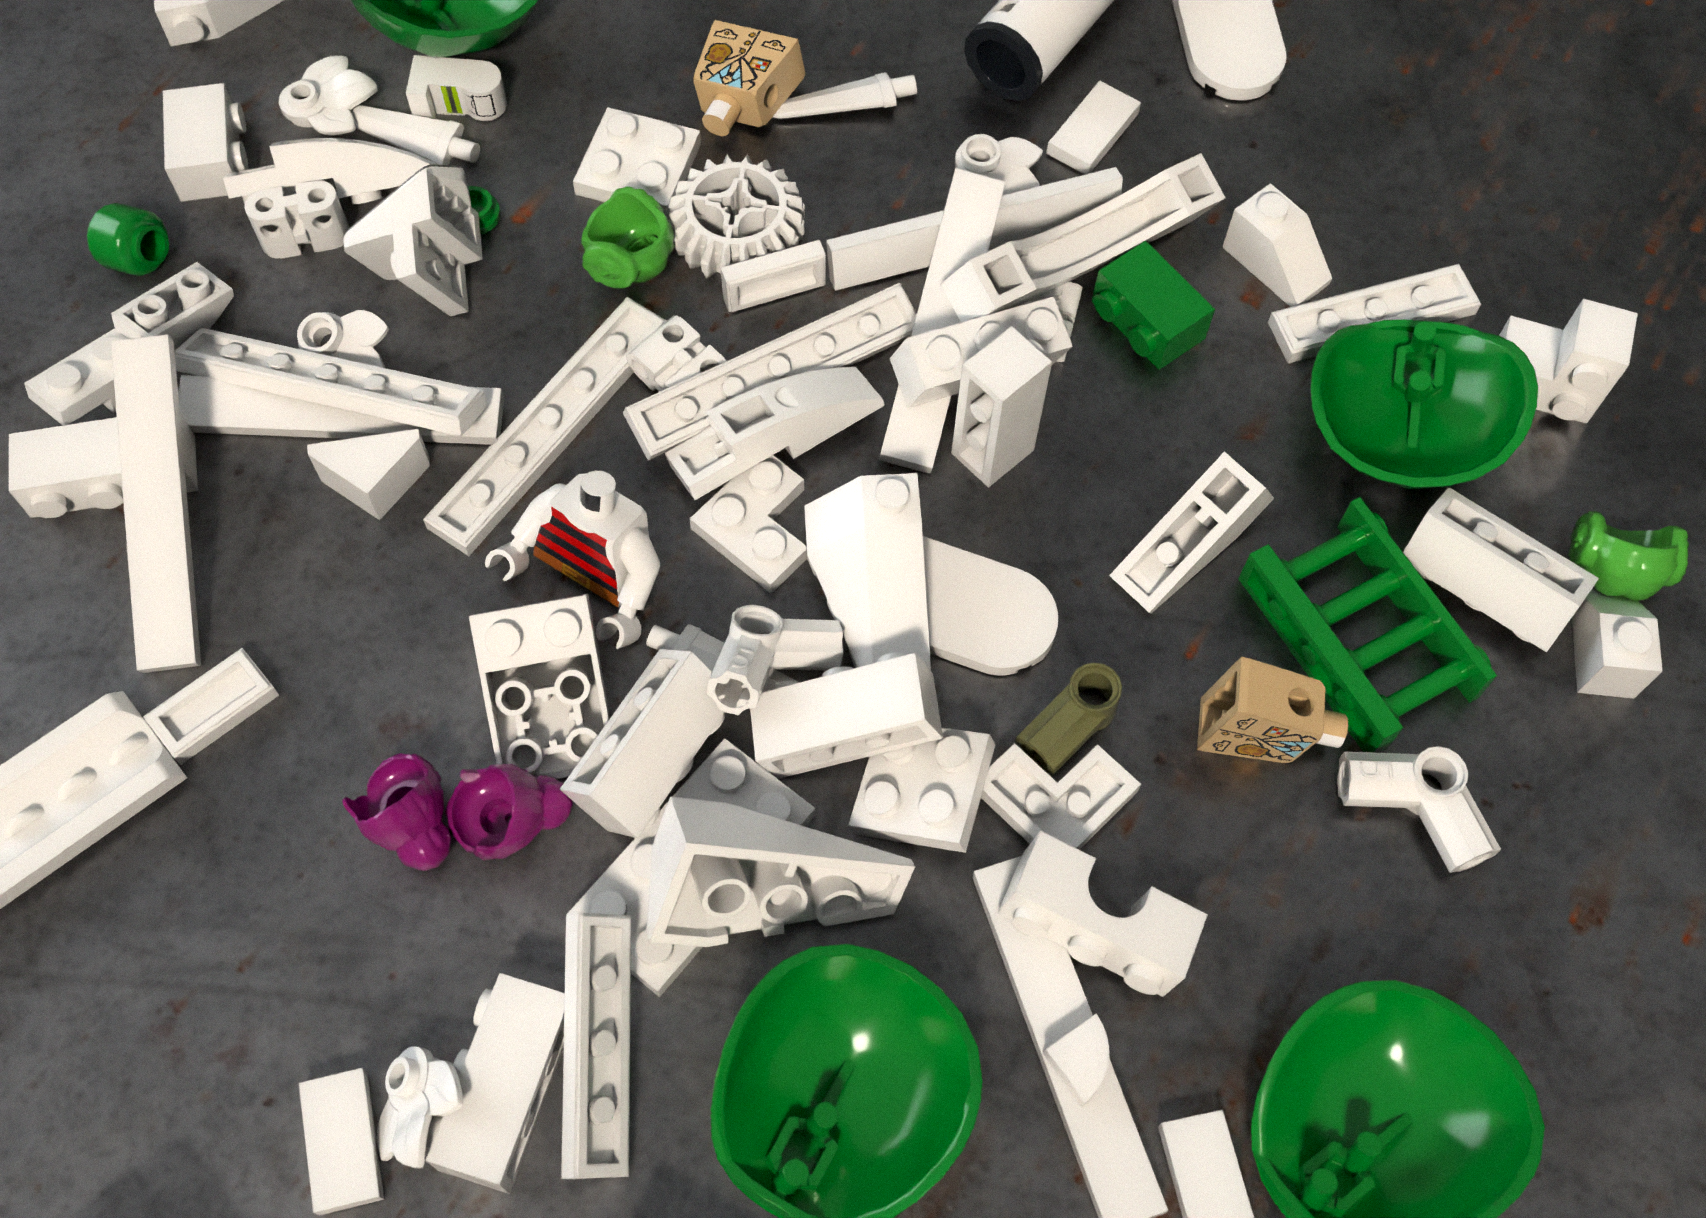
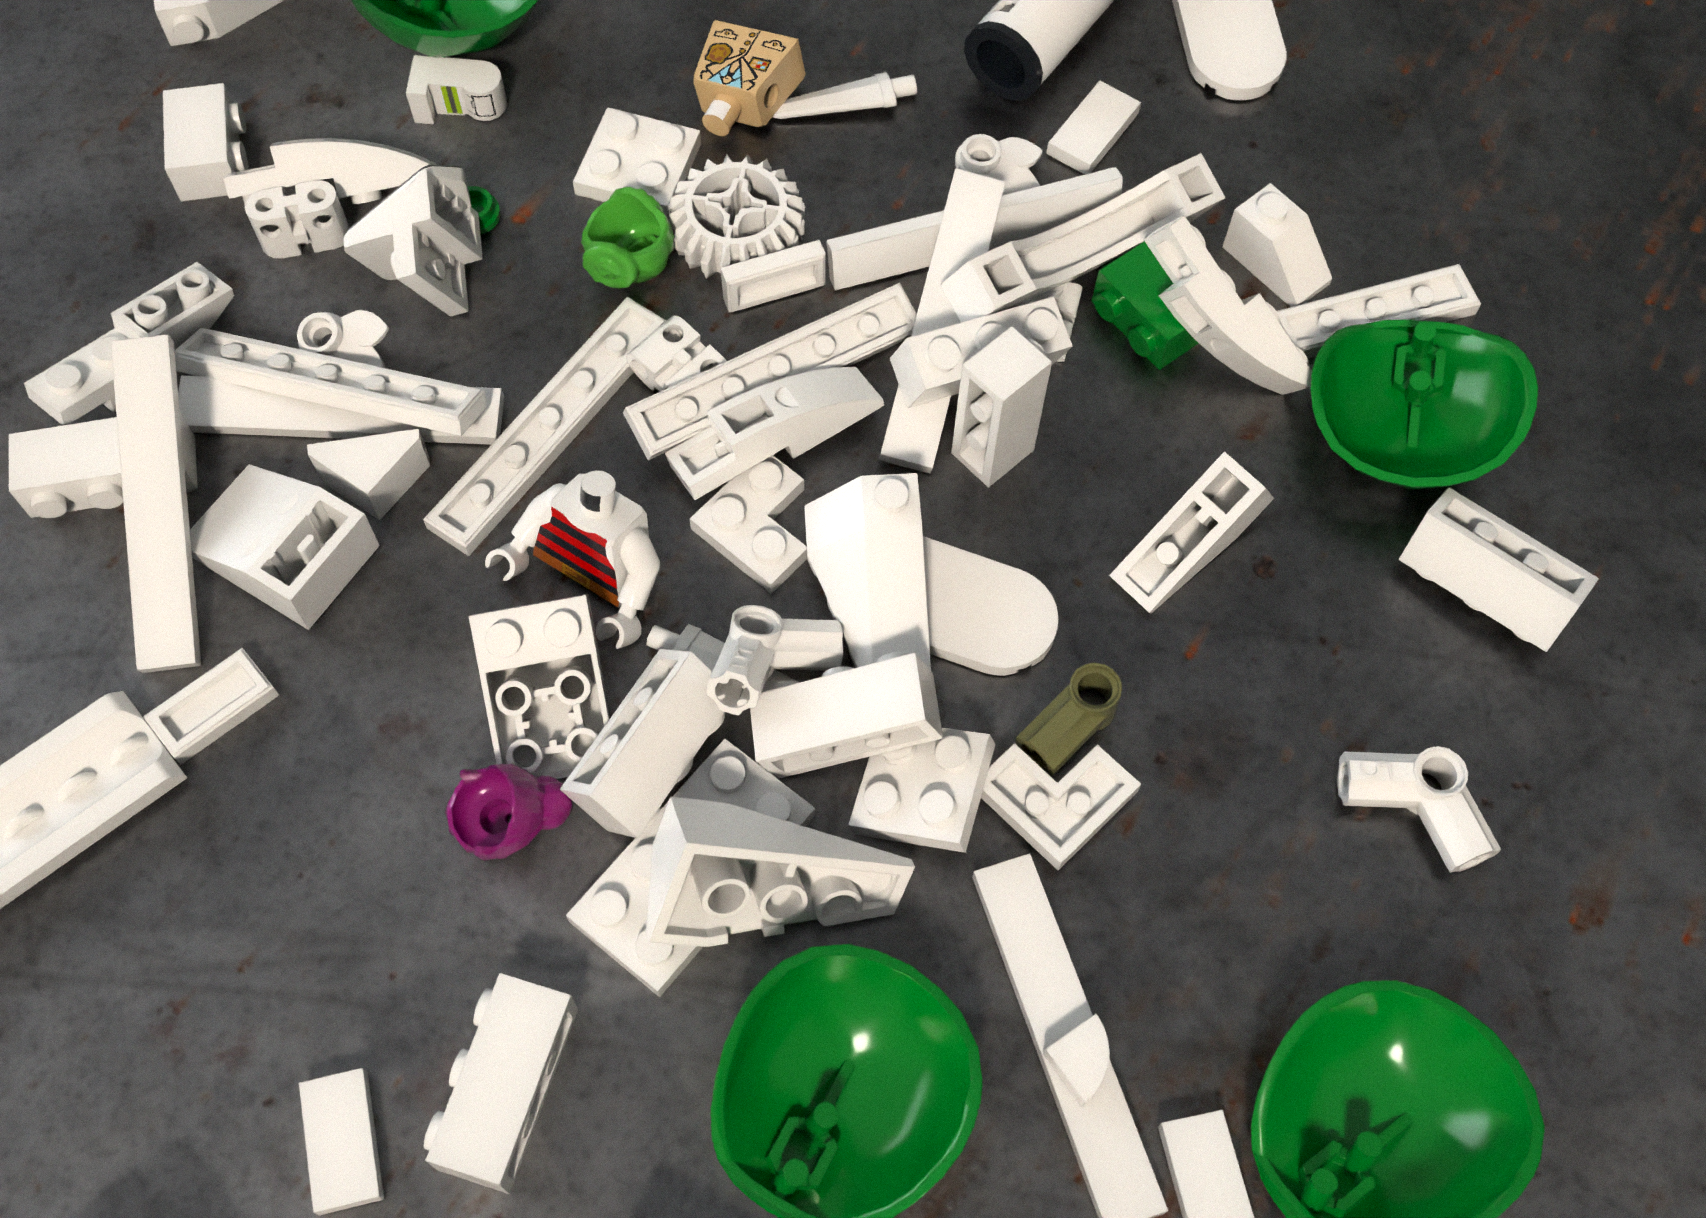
green head [87,203,169,276] -> none
white plate [278,56,378,135] -> none
magenta piece [342,753,451,871] -> none
white bar [350,105,480,165] -> none
white plate [377,1046,463,1169] -> none
white tile [561,912,631,1179] -> none
white arch [998,830,1208,997] -> none
tan torso [1197,657,1348,763] -> none
green fence [1238,497,1497,753] -> none
white brick [1499,299,1638,424] -> none
bright green hair [1568,511,1689,601] -> none
white slope [1572,589,1663,699] -> none
none -> white slope [190,464,380,630]
none -> white slope [1144,215,1312,395]

